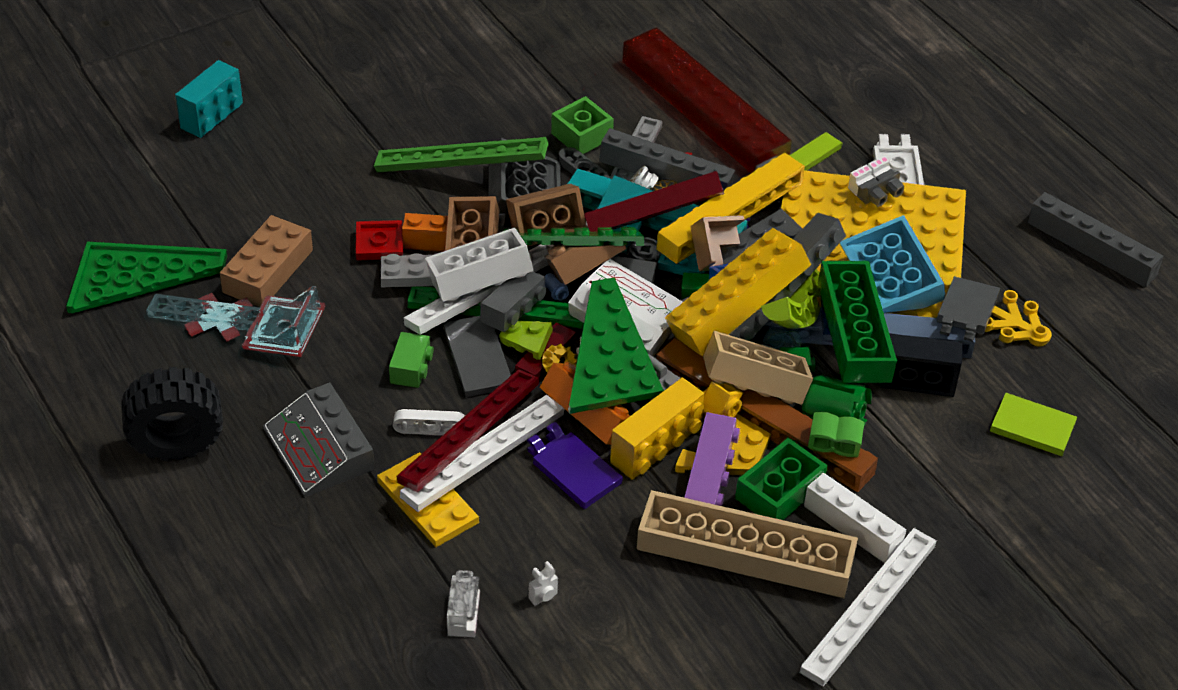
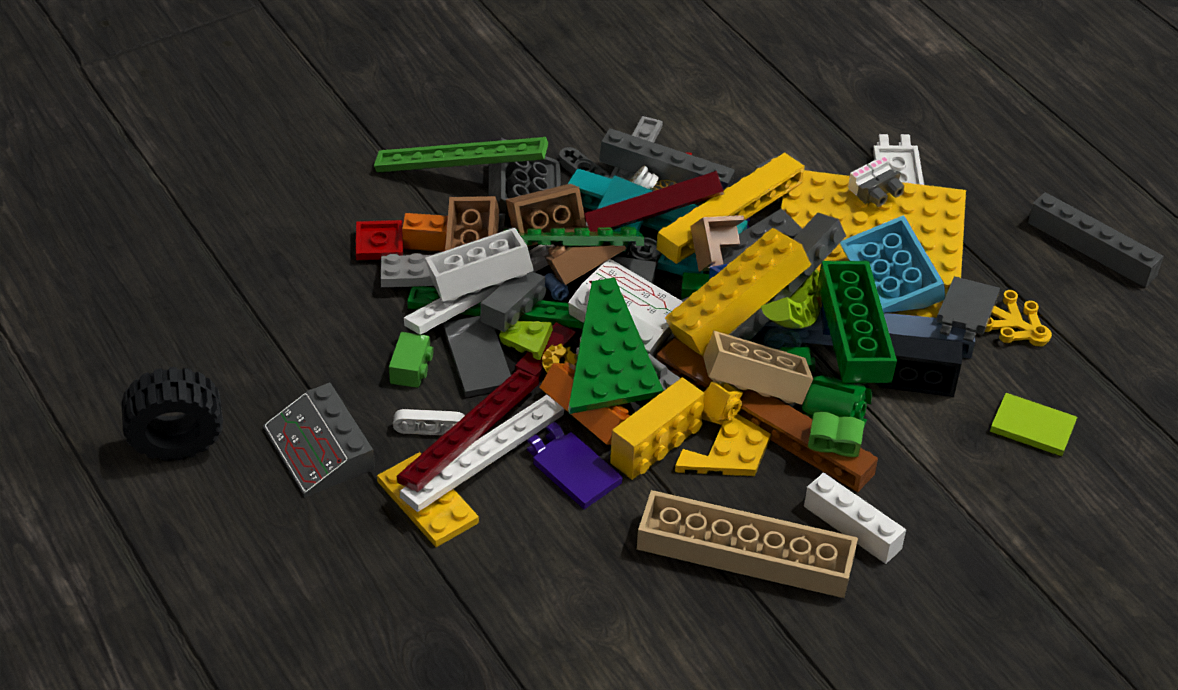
green wing [66,242,227,313] -> none
clear light blue piece [146,286,326,357] -> none
teal brick [175,60,243,138] -> none
medium nougat brick [220,215,313,309] -> none
clear hips [447,571,480,637] -> none
white plate [529,561,558,606] -> none
bright green brick [551,96,614,154] -> none
clear red brick [622,27,792,173] -> none
medium lavender brick [684,412,740,506] -> none
green brick [735,438,828,520] -> none
lime tile [789,132,842,171] -> none
white plate [800,528,936,687] -> none

